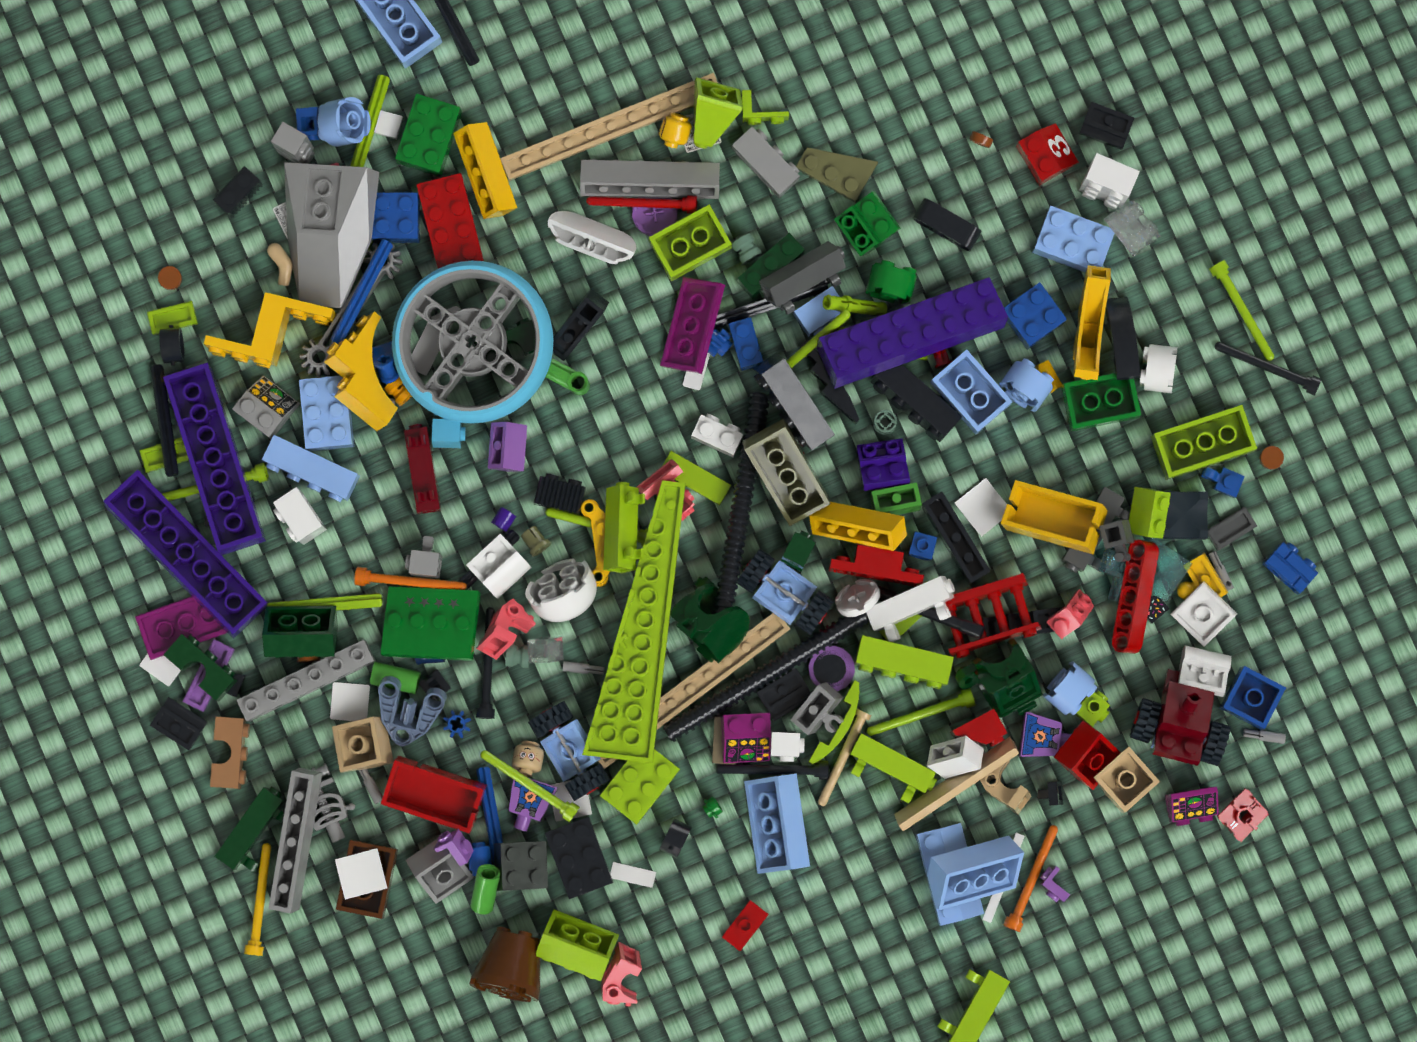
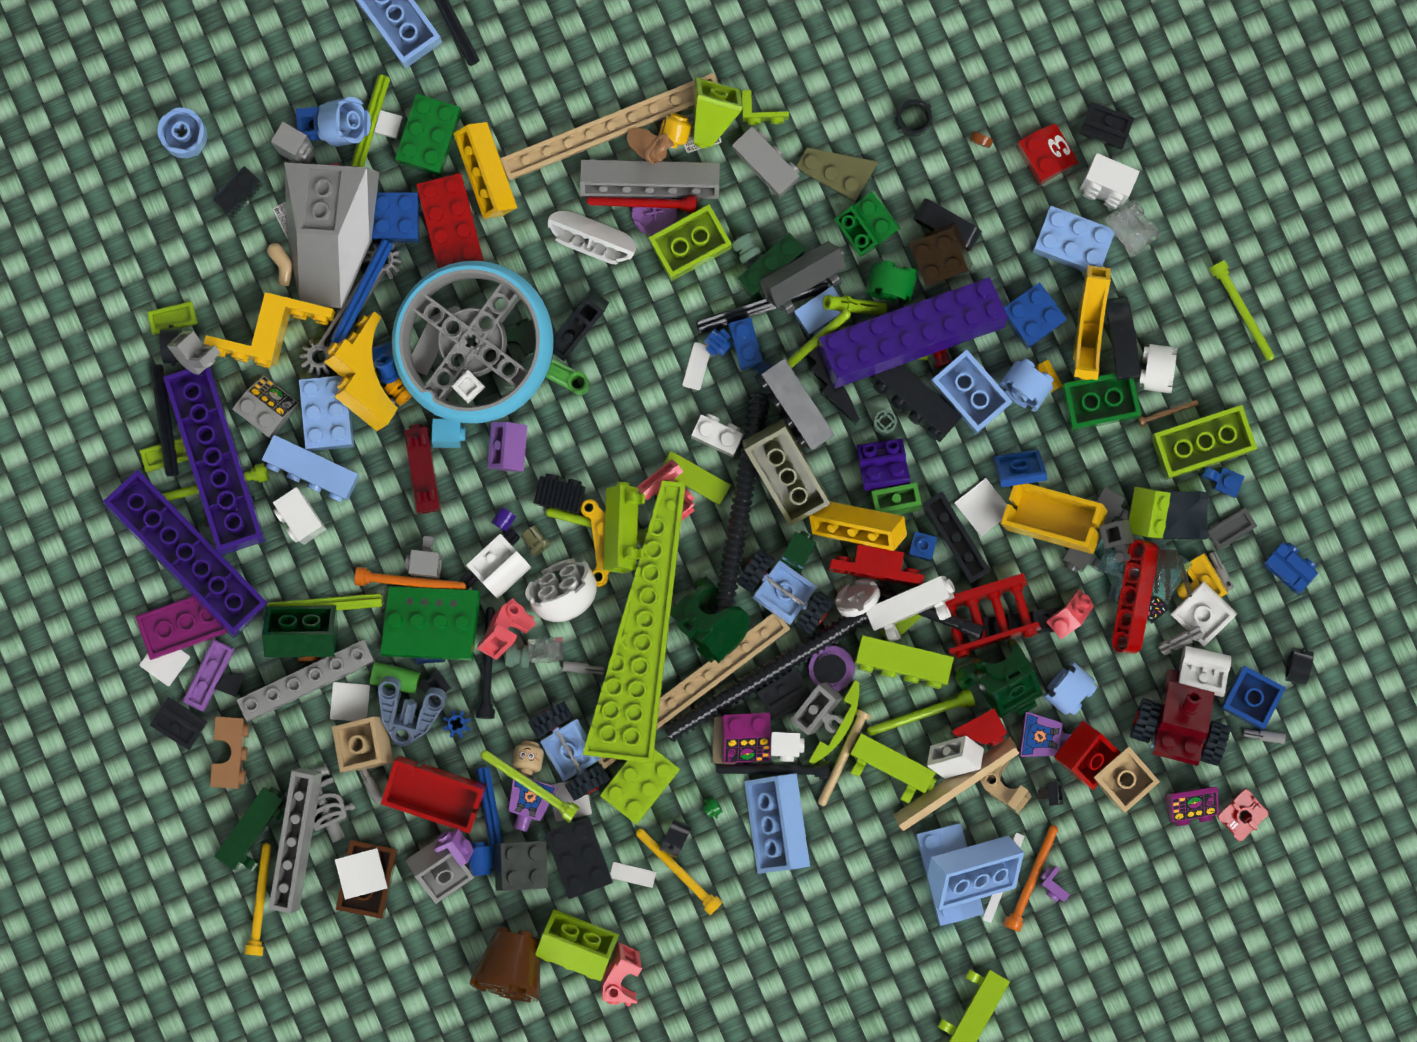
dark orange tile [158,266,182,290] -> none
dark green arch [164,634,238,702] -> none
bright green pin [470,864,500,915] -> none
magenta tile [660,277,725,374] -> none
red plate [722,900,769,951] -> none
lime brick [1075,690,1110,727] -> none
black piece [1214,342,1322,396] -> none
dark orange tile [1260,446,1284,470] -> none
none -> light blue brick [157,108,208,158]
none -> light grey brick [167,331,220,375]
none -> white tile [451,370,485,403]
none -> medium nougat piece [627,128,674,164]
none -> yellow piece [636,828,723,915]
none -> black piece [897,99,932,137]
none -> dark brown brick [909,222,973,286]
none -> blue tile [993,449,1047,487]
none -> medium nougat piece [1138,400,1199,427]
none -> clear smoke plant [1154,549,1192,601]
none -> light grey axle [1159,626,1203,655]
none -> black piece [1285,647,1314,685]

